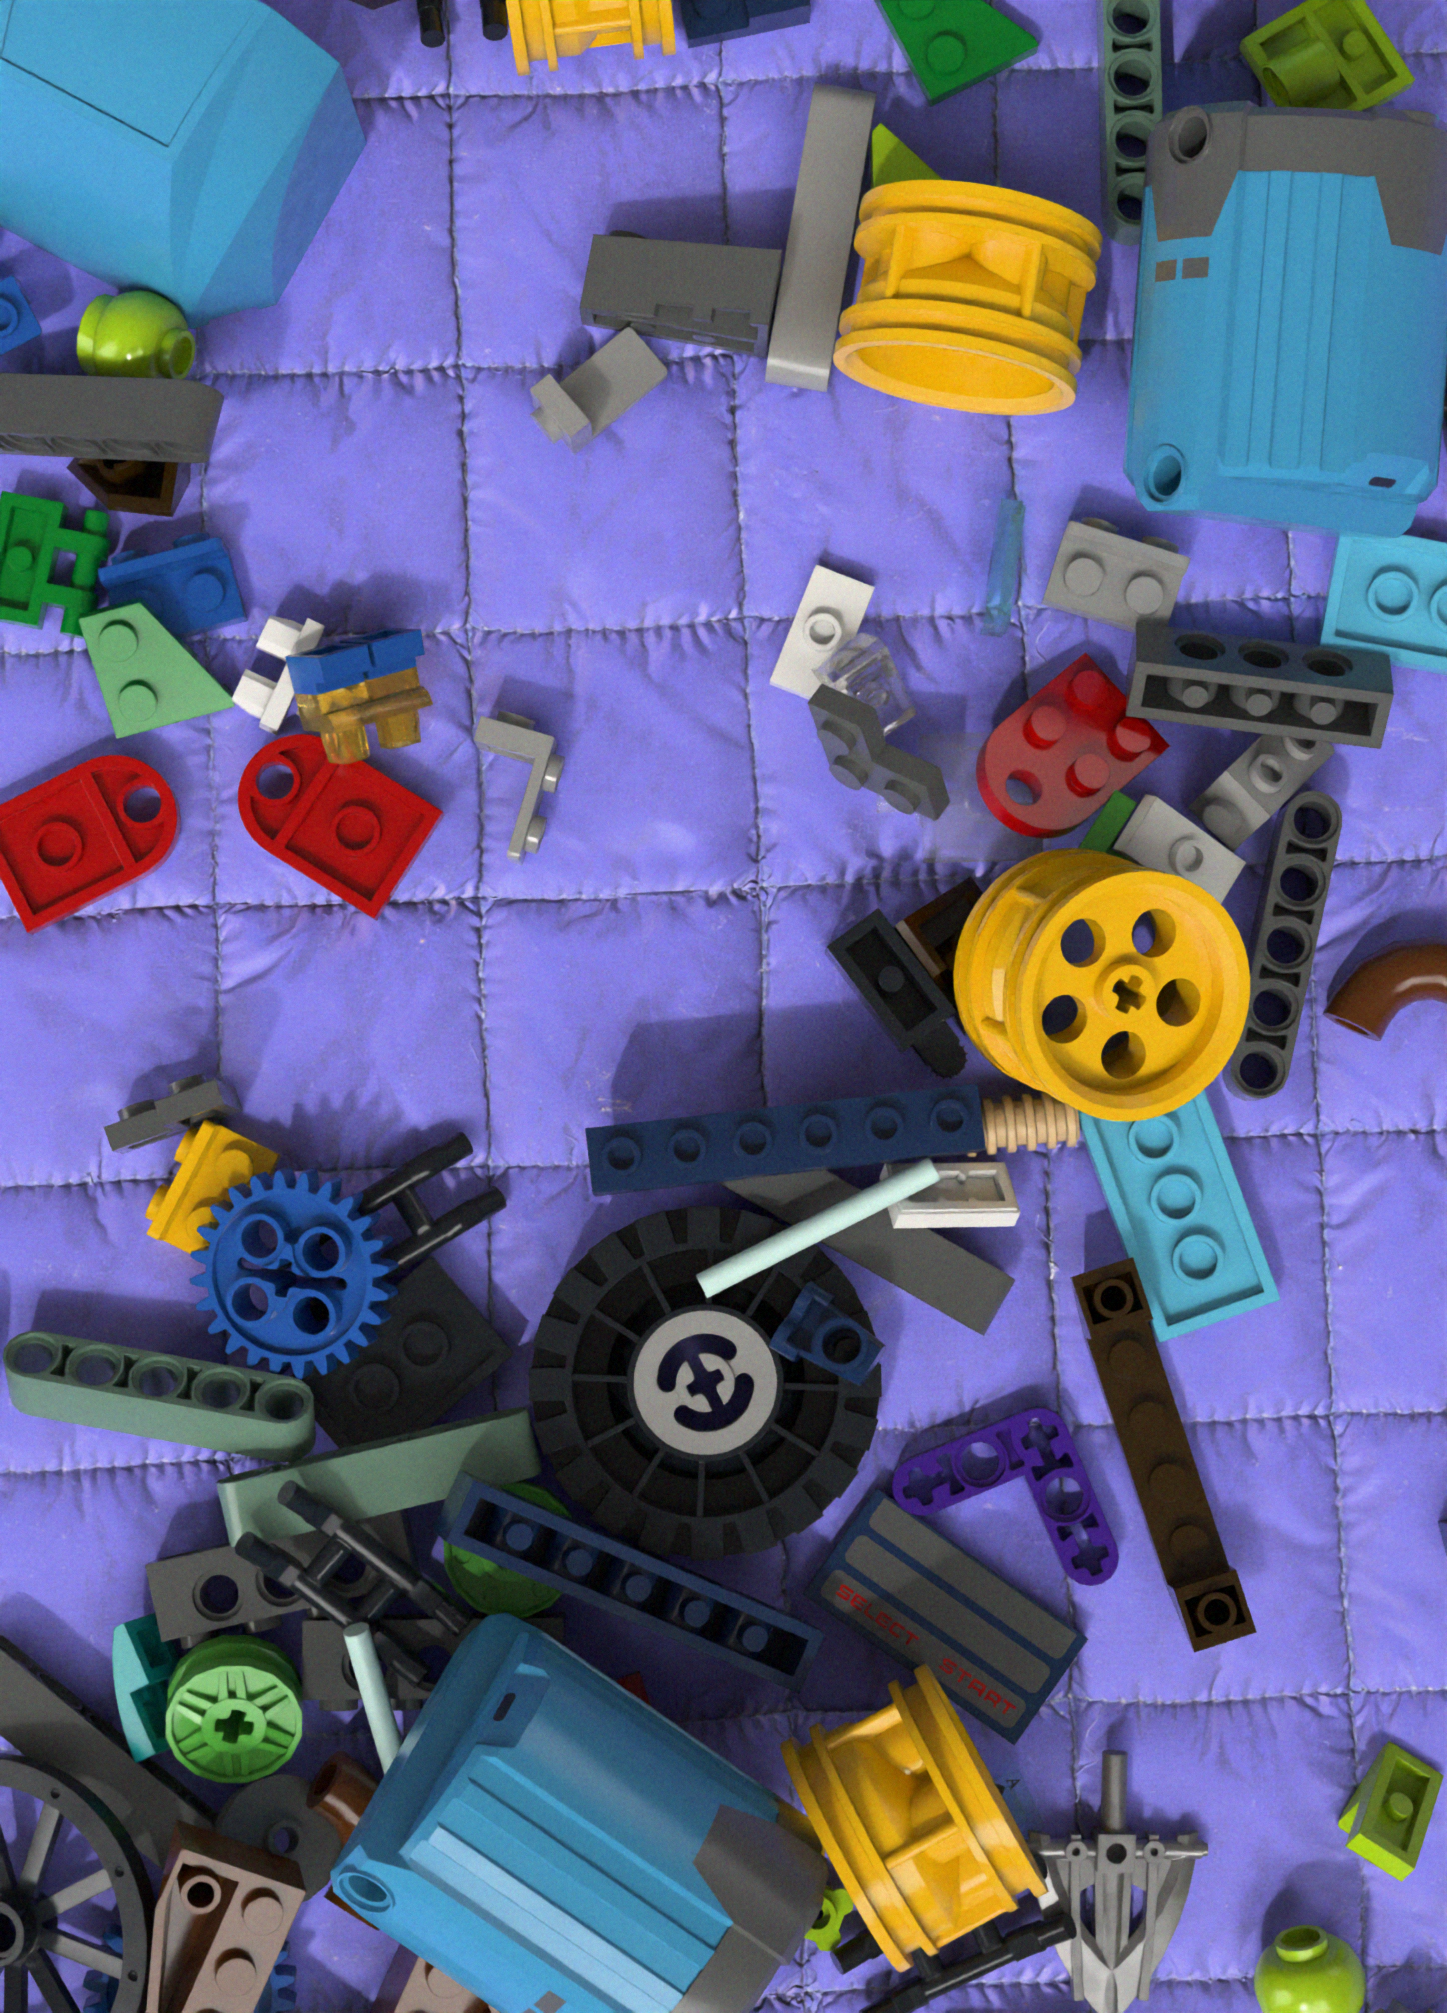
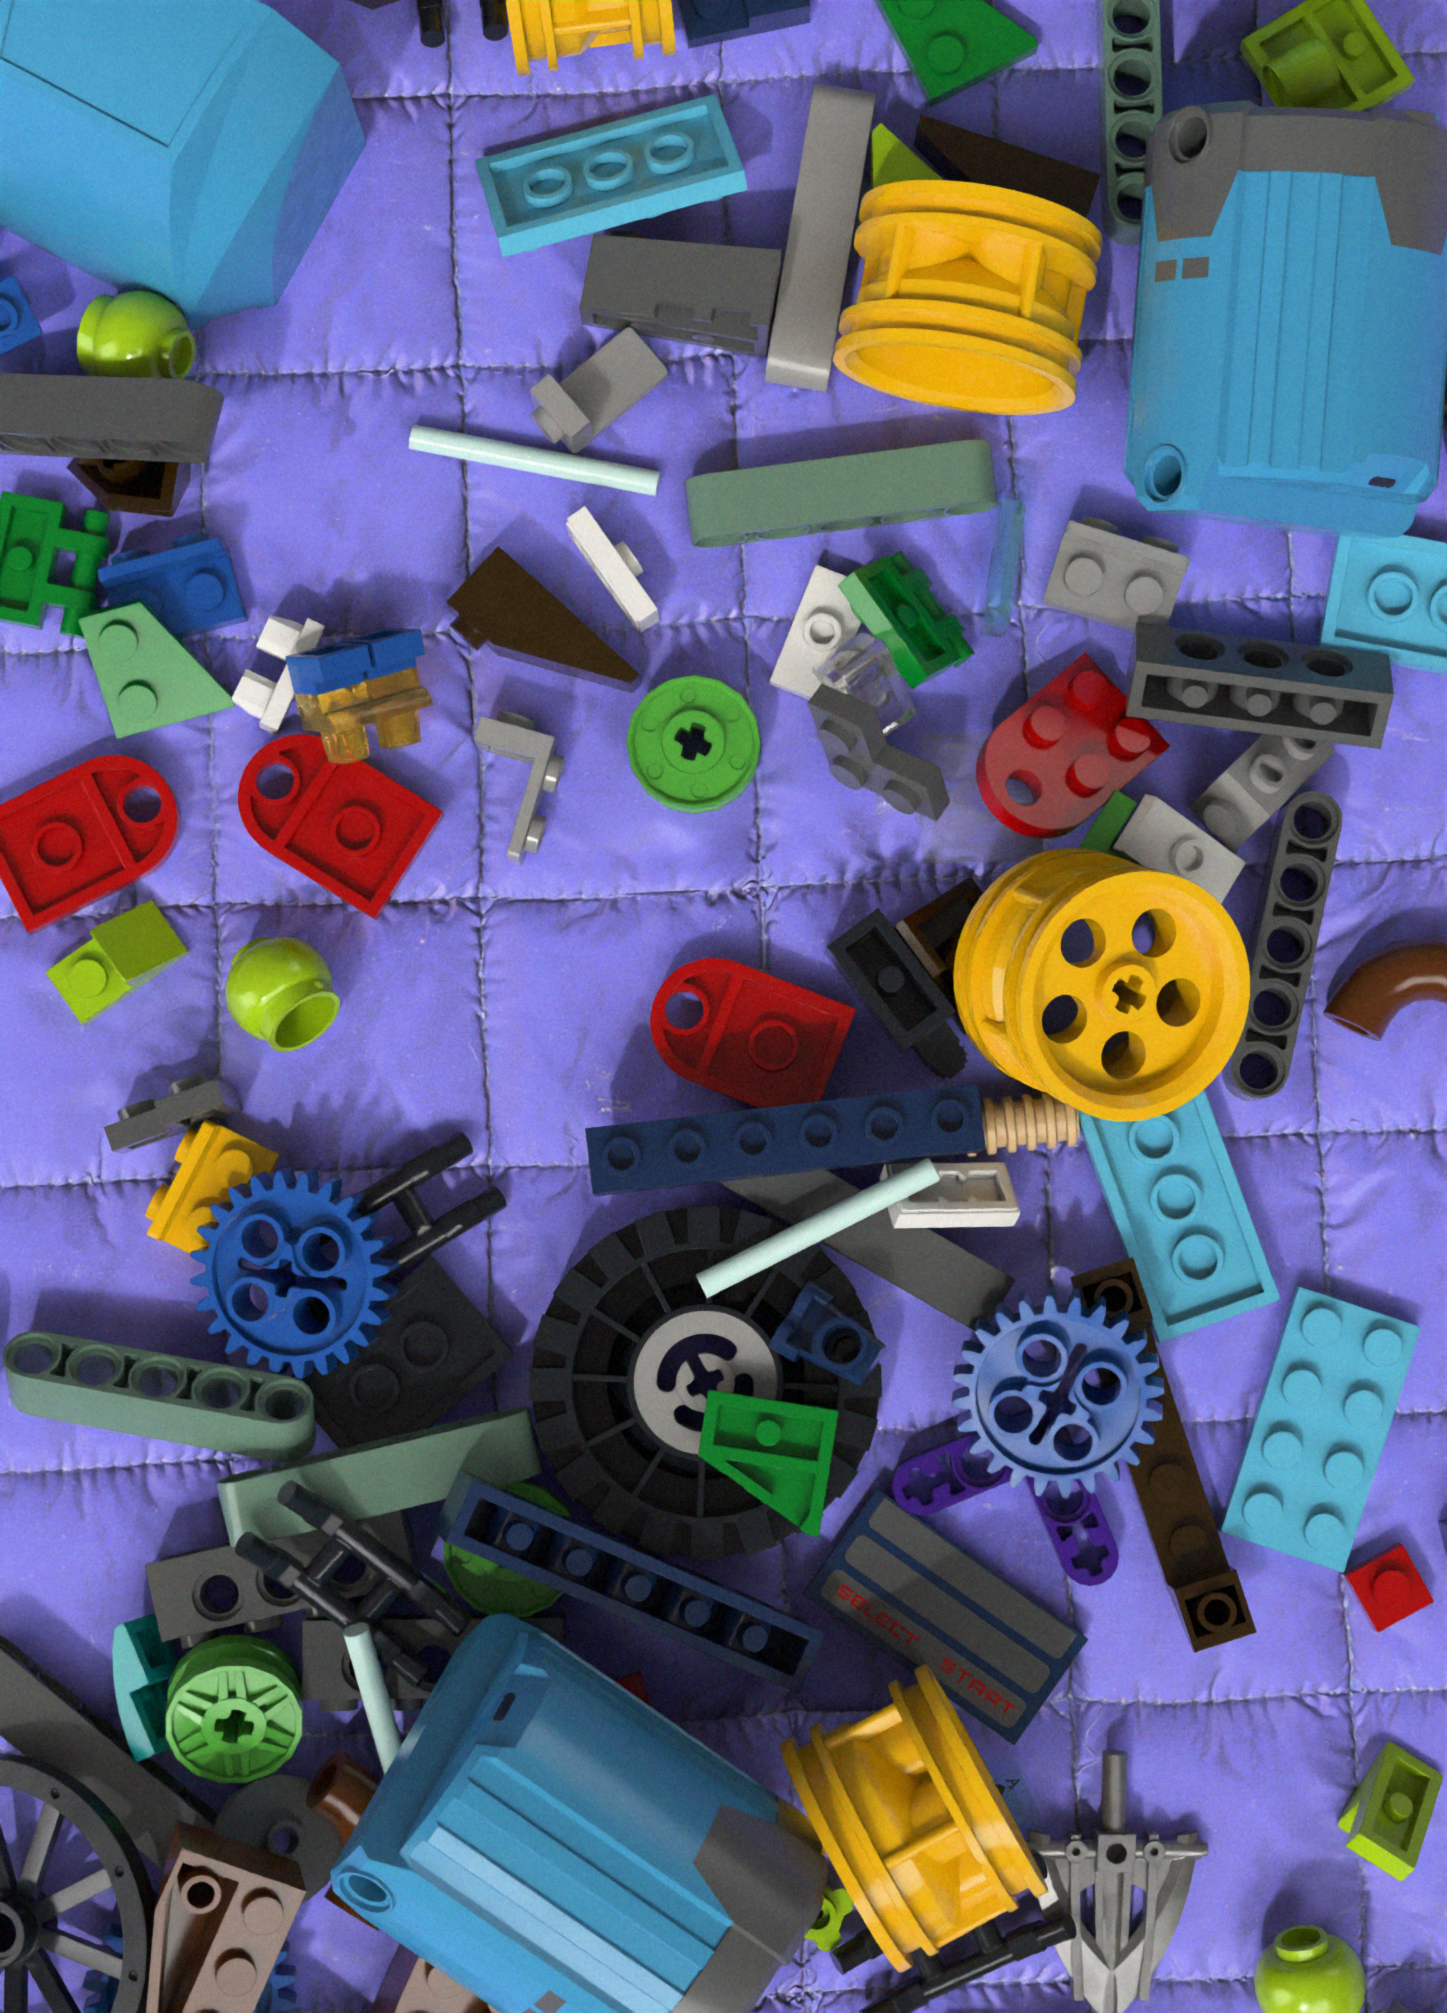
none -> lime slope [45,900,189,1025]
none -> lime piece [224,936,340,1052]
none -> light aqua bar [409,424,660,496]
none -> dark brown slope [446,546,641,693]
none -> medium azure plate [475,93,748,257]
none -> white plate [566,506,659,633]
none -> bright green wheel [626,675,761,814]
none -> red plate [650,958,856,1109]
none -> sand green beam [684,439,999,548]
none -> green wing [698,1389,839,1537]
none -> green plate [837,551,975,689]
none -> dark brown slope [914,115,1101,218]
none -> gear [951,1287,1164,1498]
none -> medium azure plate [1217,1286,1421,1573]
none -> red plate [1342,1542,1434,1633]

